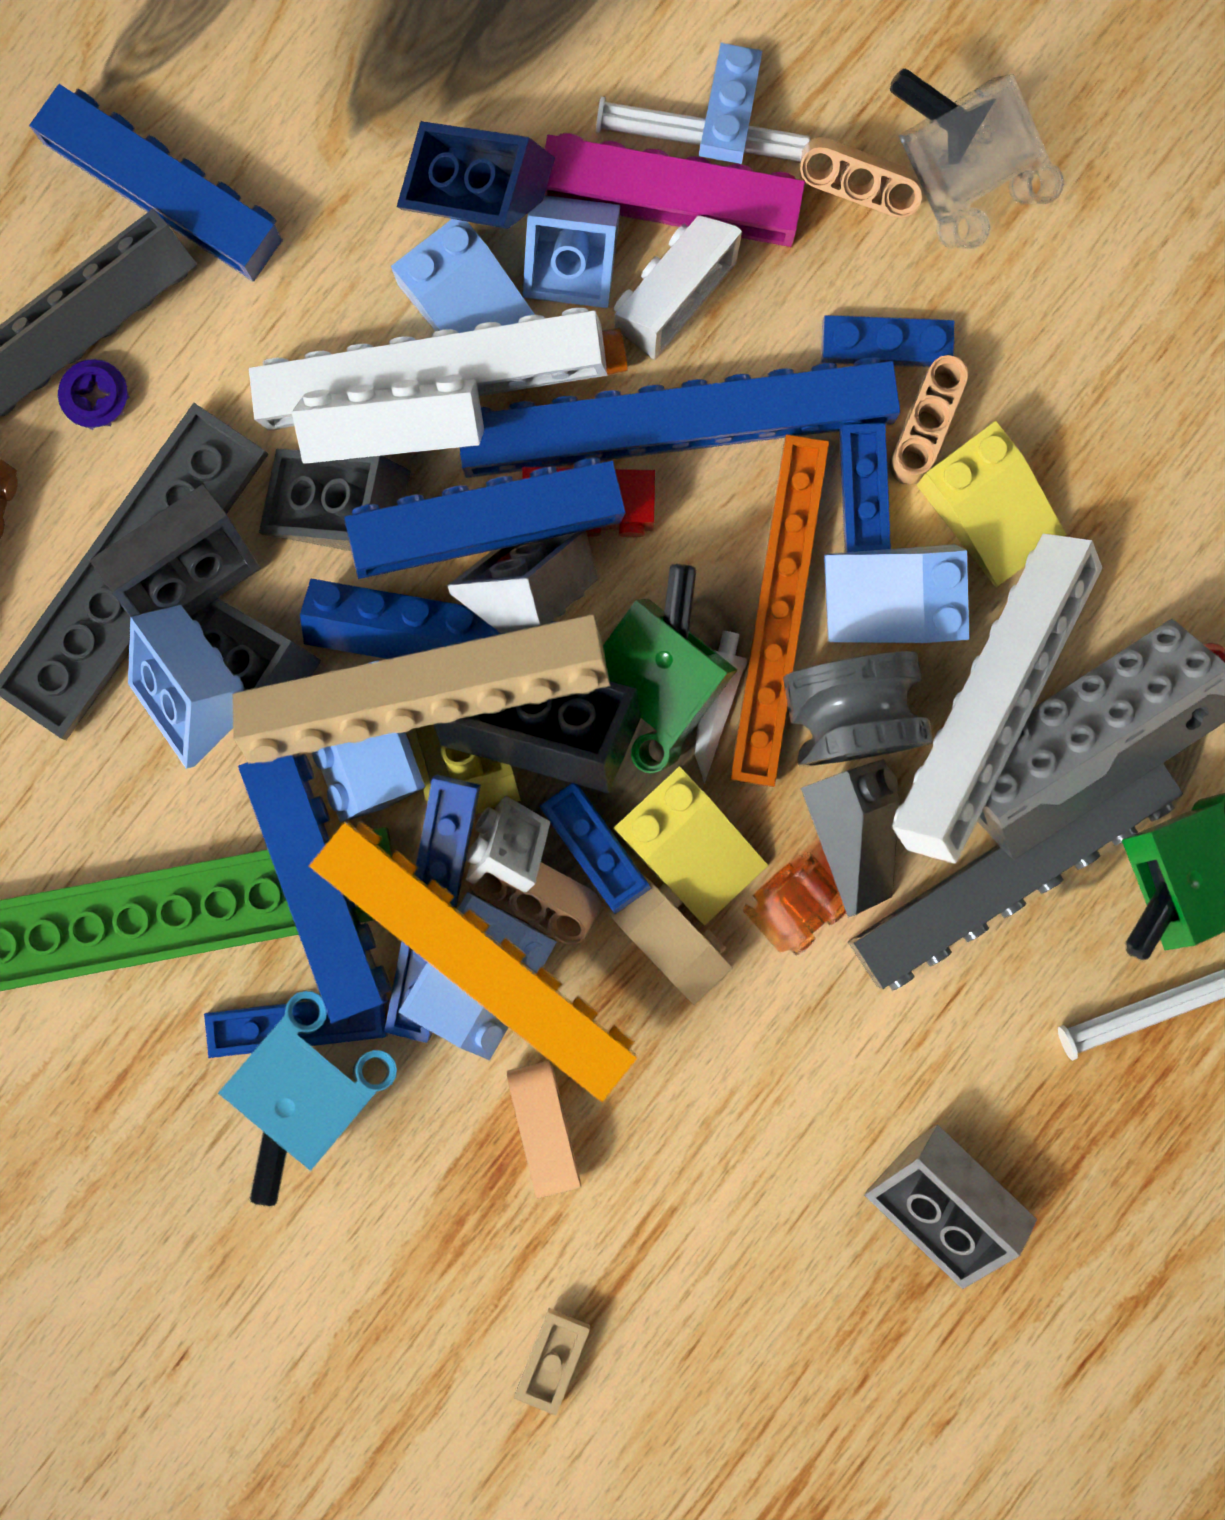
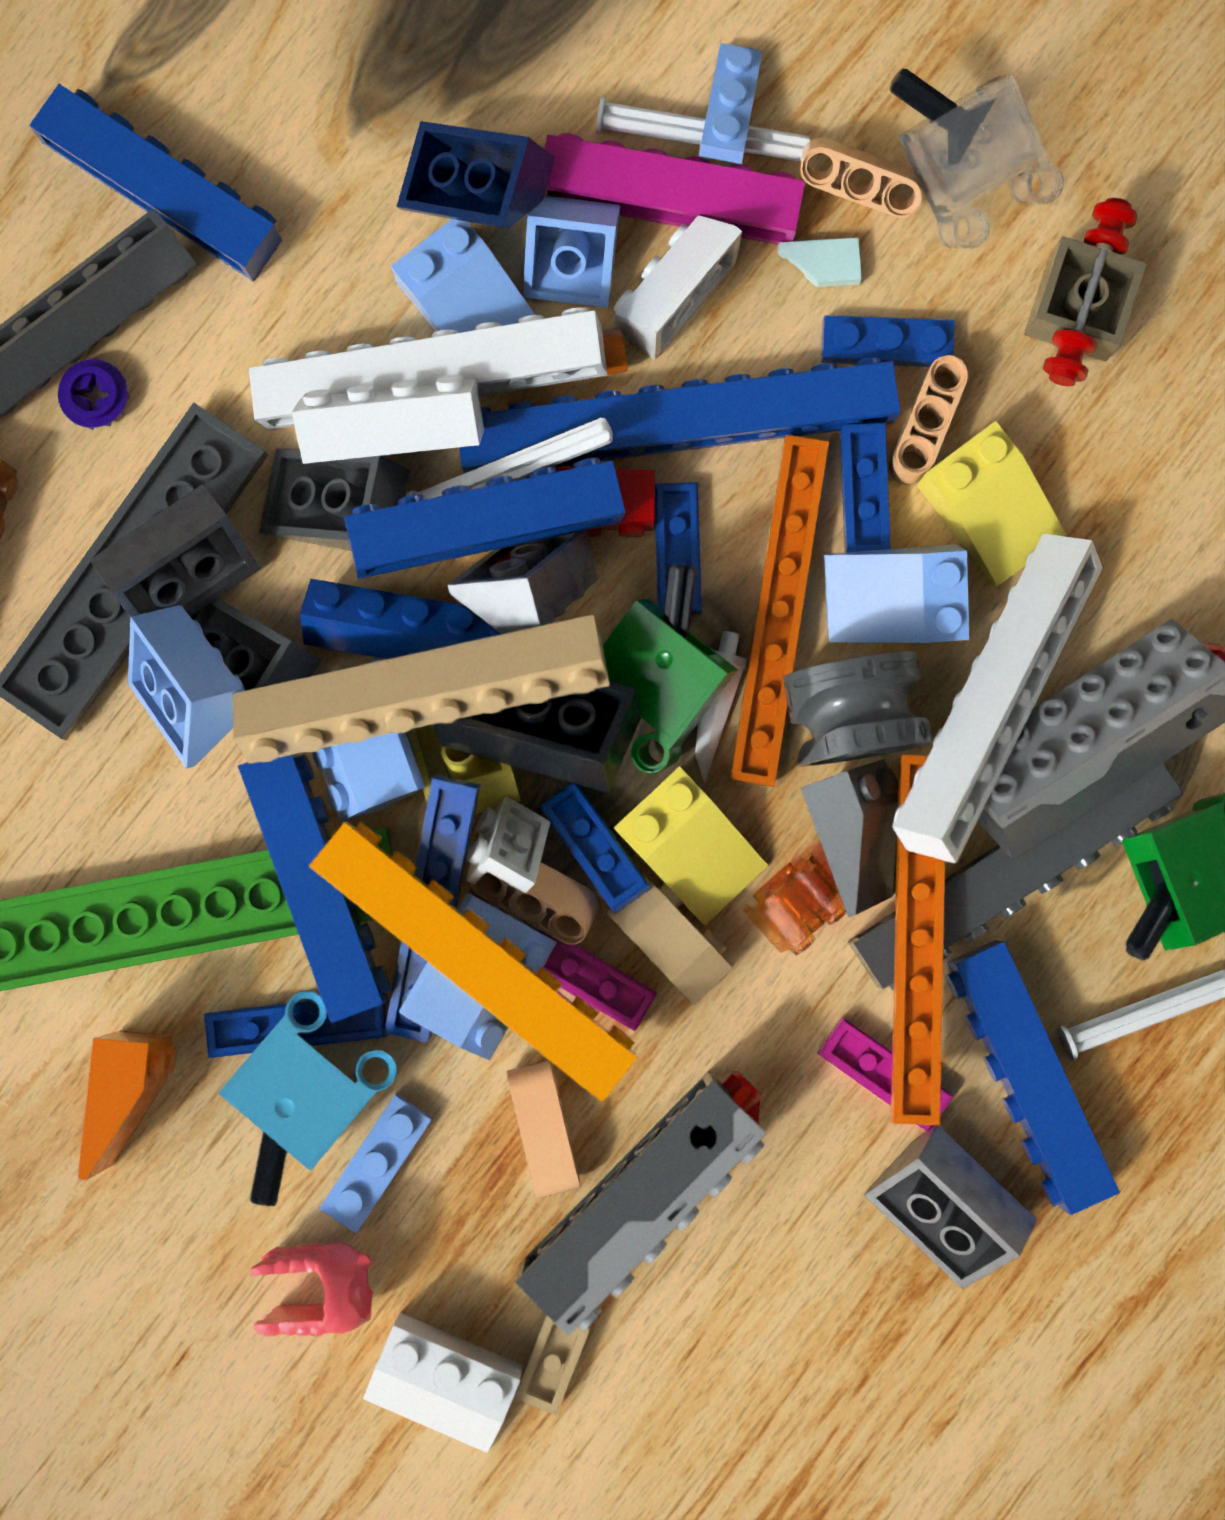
none -> orange slope [77,1031,177,1180]
none -> coral piece [251,1241,374,1336]
none -> light blue plate [319,1093,433,1234]
none -> white slope [363,1312,523,1453]
none -> white axle [406,418,613,500]
none -> dark grey piece [515,1071,766,1336]
none -> dark pink tile [540,931,657,1031]
none -> blue tile [655,482,702,615]
none -> light aqua tile [777,238,862,287]
none -> dark pink tile [817,1017,954,1131]
none -> orange plate [891,755,945,1126]
none -> blue brick [946,940,1120,1215]
none -> dark tan brick [1024,197,1147,386]

